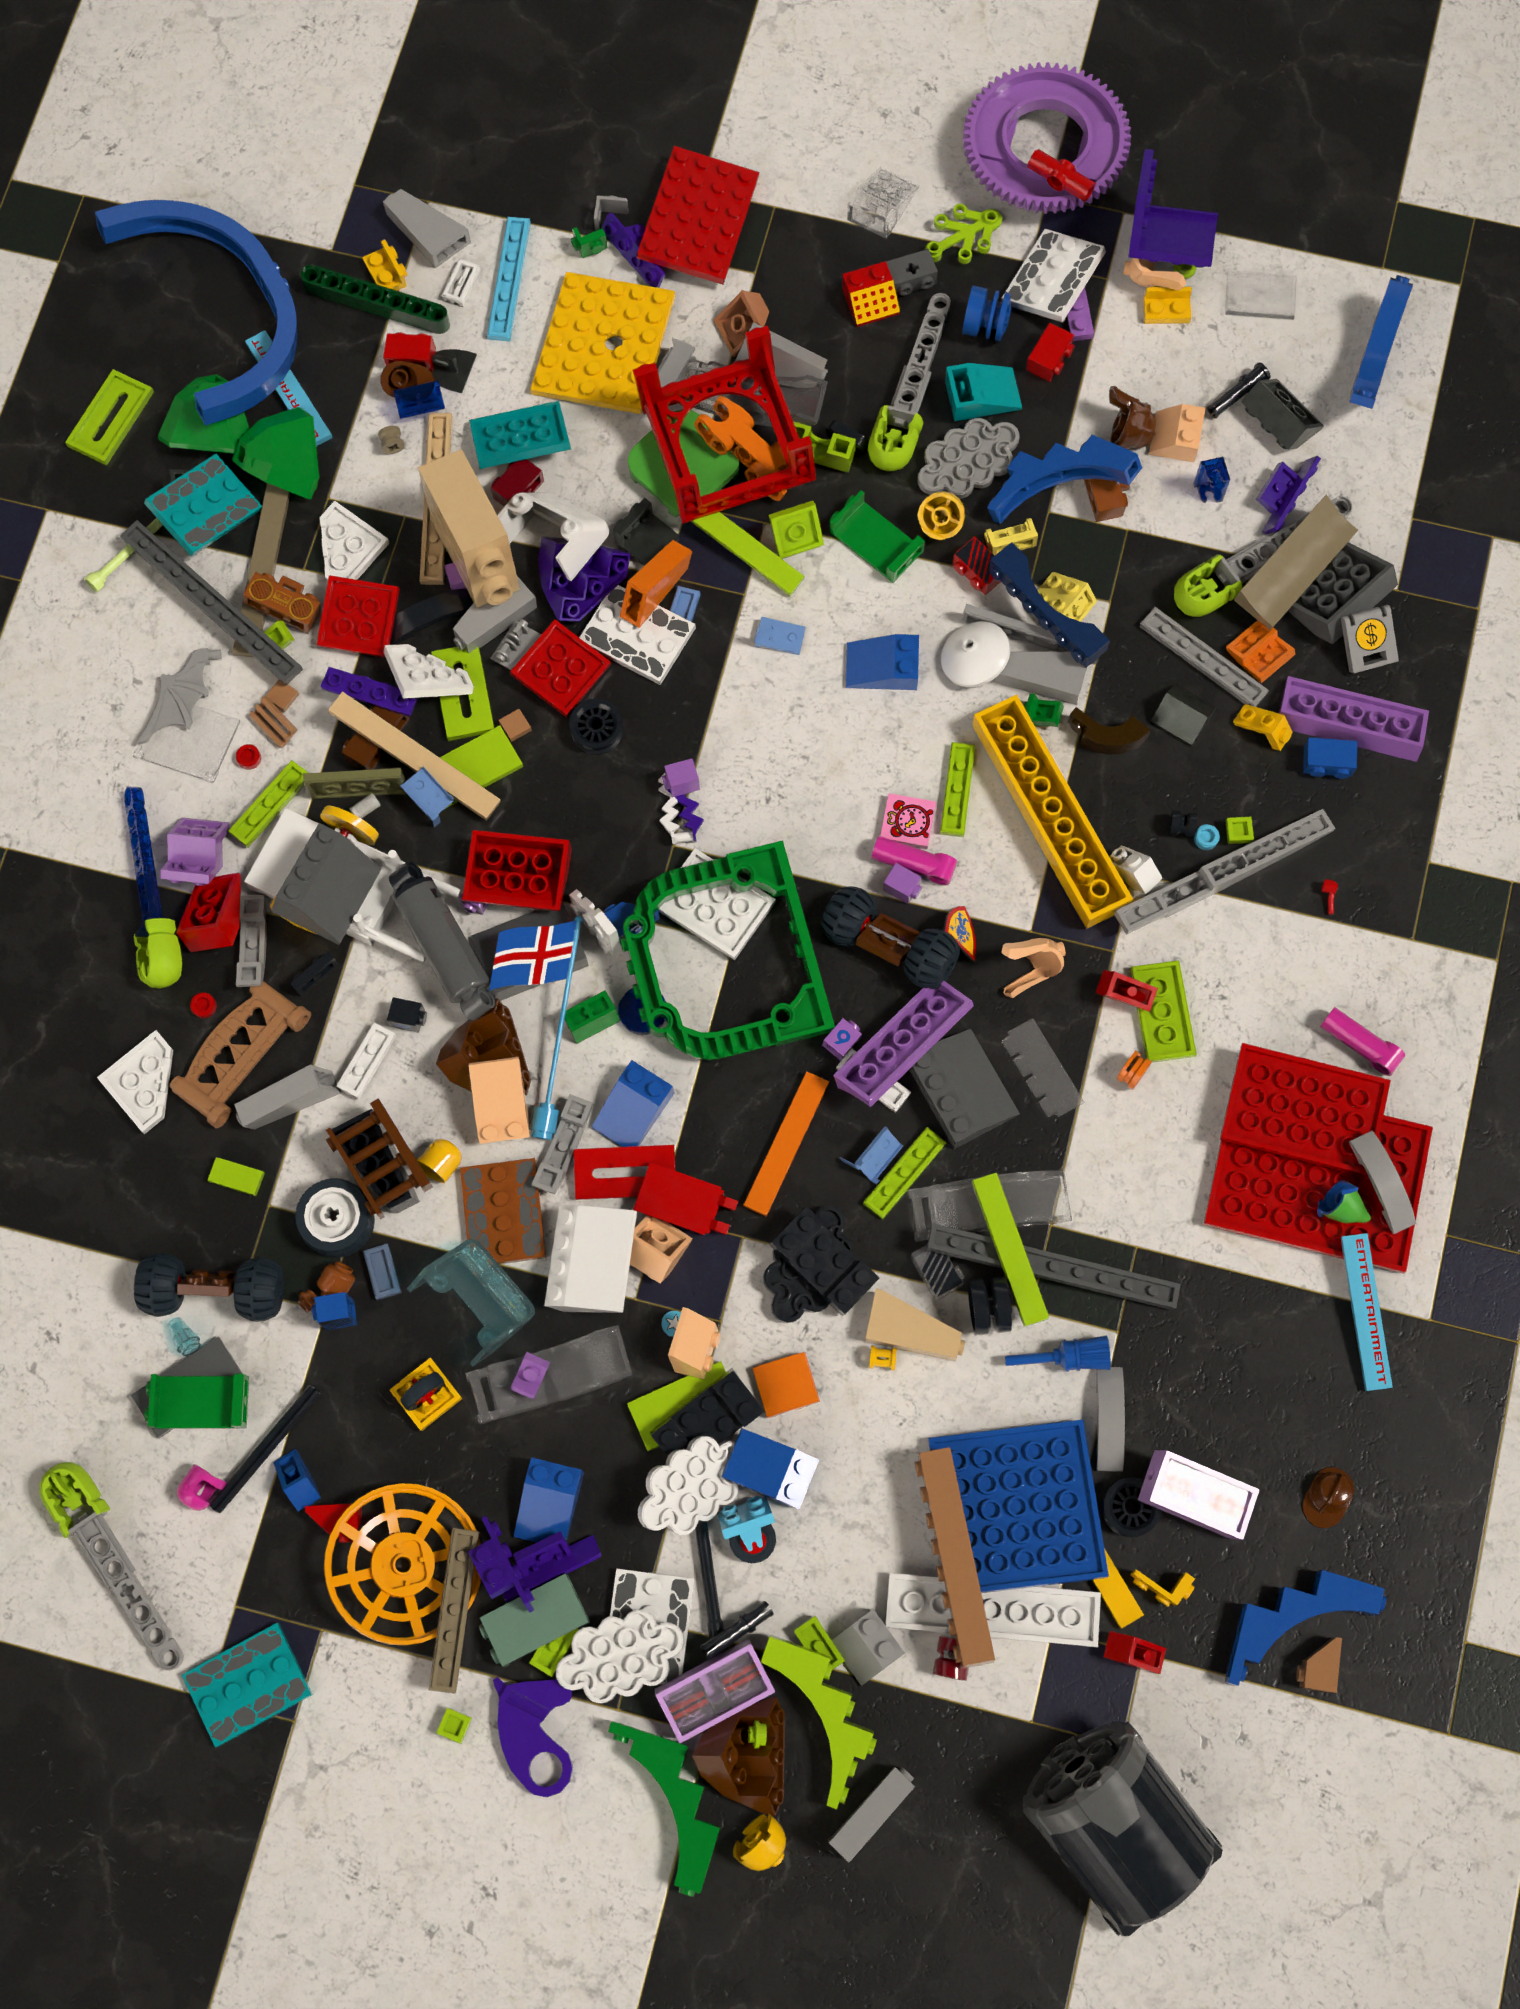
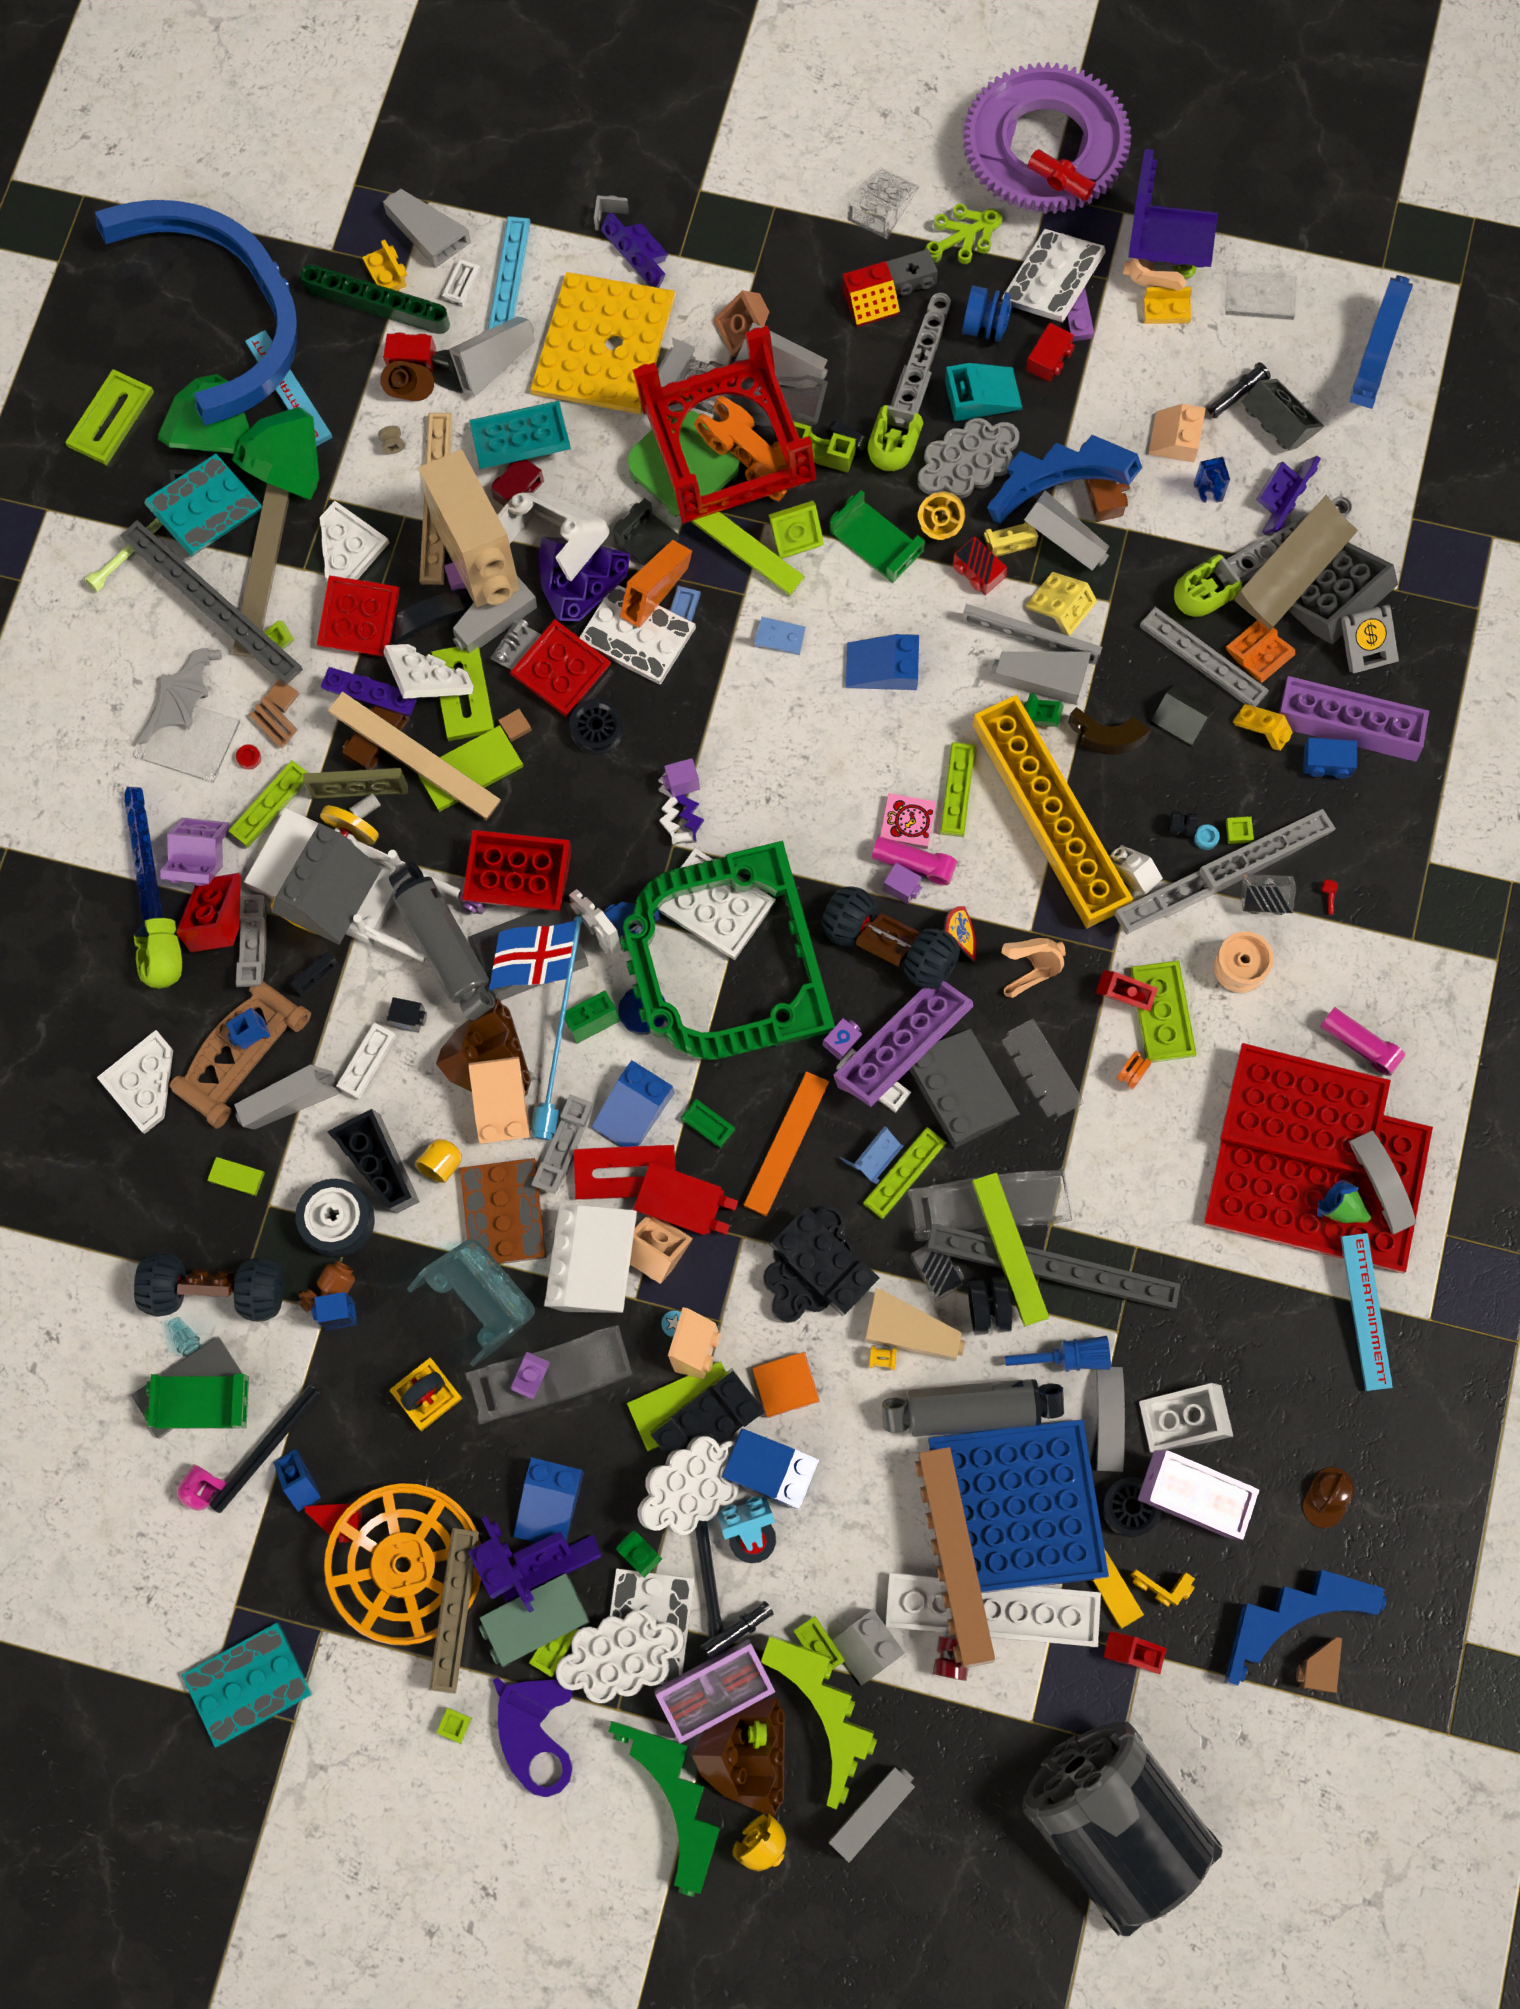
light grey piece [39,1462,184,1670] -> none
red tile [190,993,217,1019] -> none
dark orange piece [243,572,321,634] -> none
reddish brown fence [326,1098,433,1219] -> none
sand blue tile [363,1244,402,1300] -> none
clear blue hinge [393,380,445,419] -> none
medium blue piece [400,766,454,827] -> none
green bracket [571,227,608,258] -> none
red plate [637,146,760,285] -> none
white dish [941,621,1010,687] -> none
dark blue arch [989,542,1110,668] -> none
reddish brown head [1109,386,1156,449] -> none
none -> blue brick [226,1008,271,1050]
none -> light grey slope [449,316,535,396]
none -> green bracket [616,1530,663,1578]
none -> green tile [681,1099,736,1149]
none -> dark grey piece [882,1379,1064,1437]
none -> light grey slope [1024,491,1109,570]
none -> white slope [1139,1383,1233,1453]
none -> light nougat wheel [1214,931,1273,993]
none -> clear brick [1240,874,1296,915]

